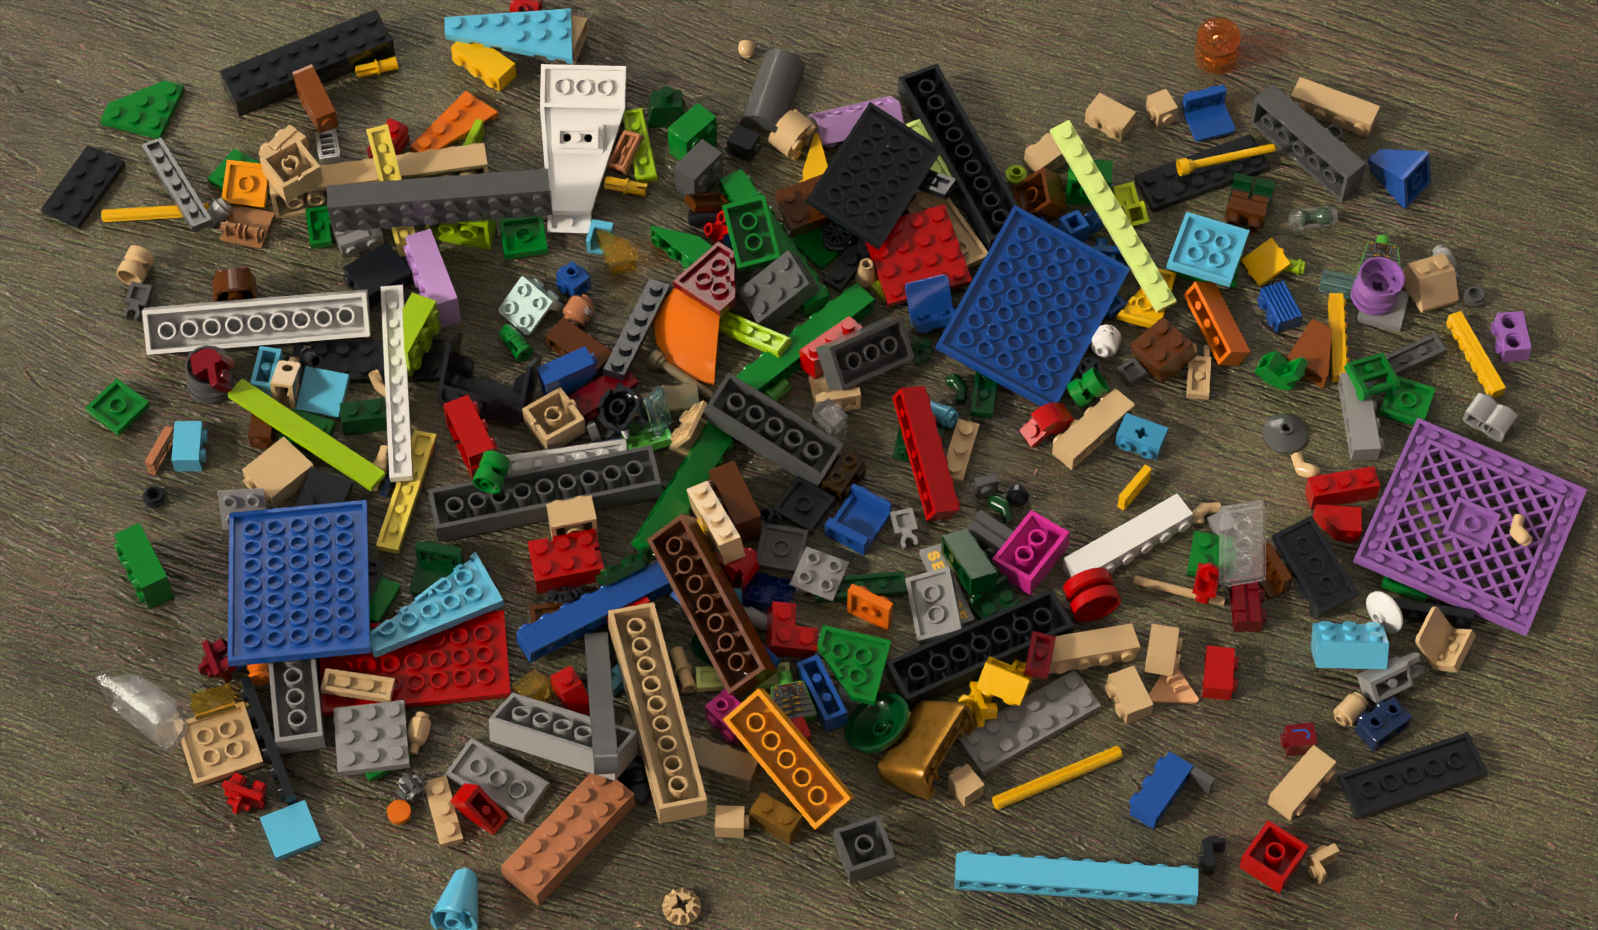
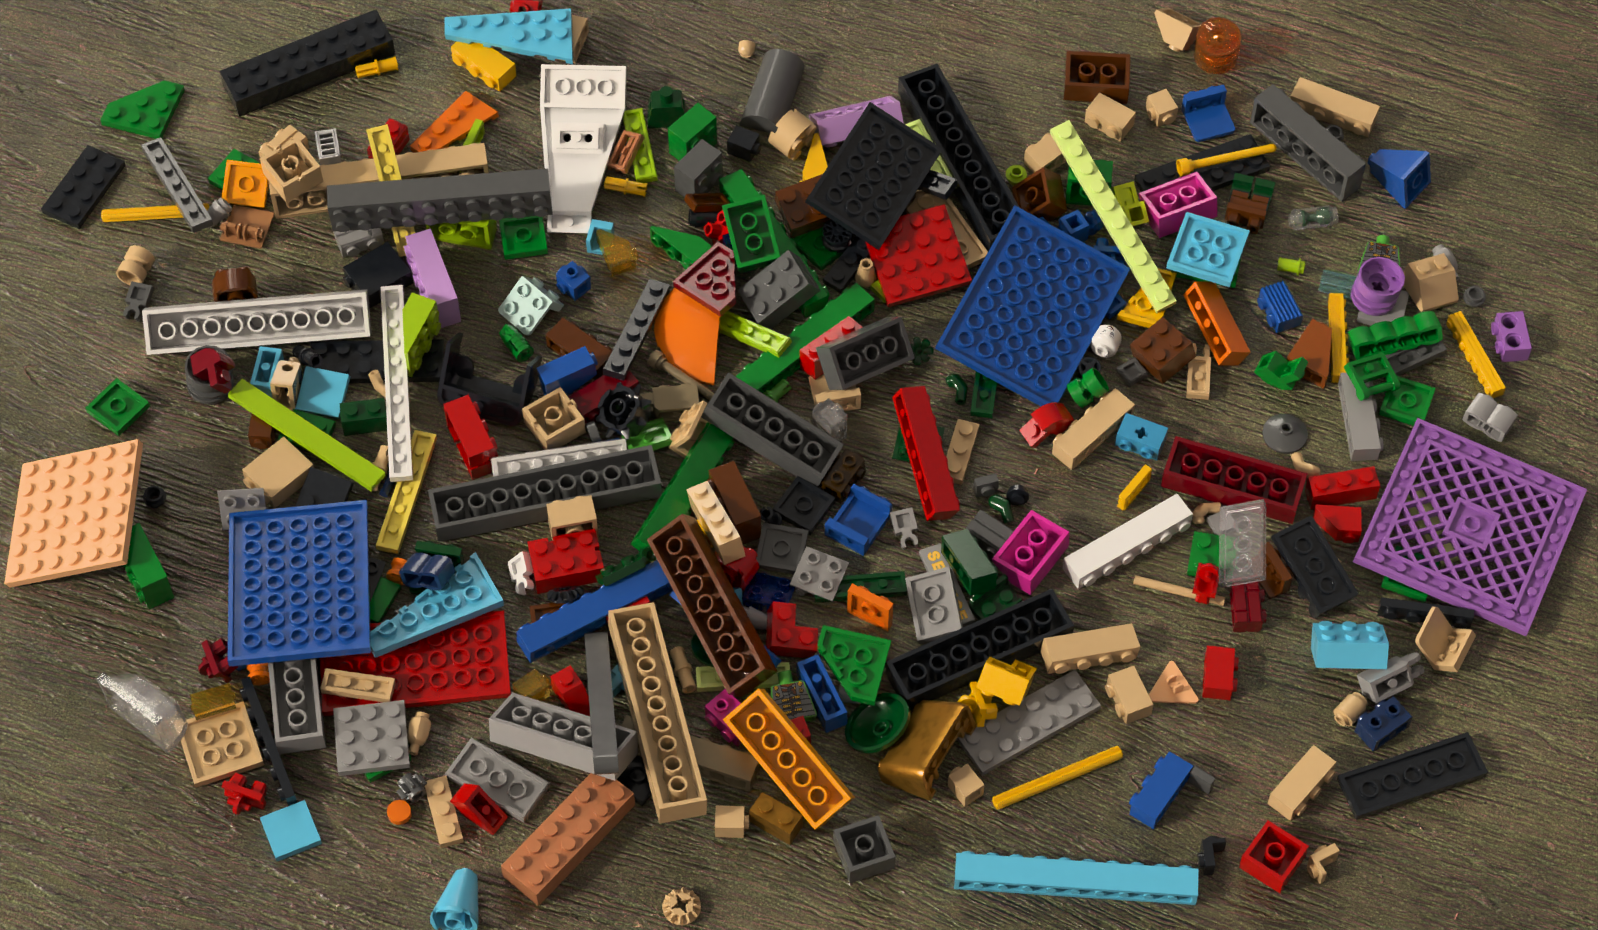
nougat tile [145,426,174,476] -> none
medium azure brick [171,421,208,472] -> none
dark orange slope [292,64,339,134] -> none
green plate [305,206,333,249] -> none
green wheel [472,451,511,494] -> none
nougat head [562,294,595,327] -> none
clear light blue tile [643,386,673,435] -> none
blue bracket [905,274,956,333] -> none
medium azure cone [930,401,959,428] -> none
dark red plate [1024,631,1056,680] -> none
red wheel [1063,567,1122,622] -> none
tan brick [1144,624,1183,676] -> none
yellow piece [1241,237,1291,287] -> none
dark red brick [1280,722,1318,757] -> none
white dish [1366,591,1403,633] -> none
tan arm [1510,514,1533,546] -> none
none -> light nougat plate [4,439,143,588]
none -> orange wheel [386,558,407,585]
none -> dark blue brick [399,553,455,590]
none -> white plate [508,551,534,595]
none -> reddish brown brick [1064,51,1131,104]
none -> dark pink slope [1139,172,1217,238]
none -> tan slope [1154,8,1205,52]
none -> dark red brick [1161,436,1308,524]
none -> green brick [1348,311,1443,360]

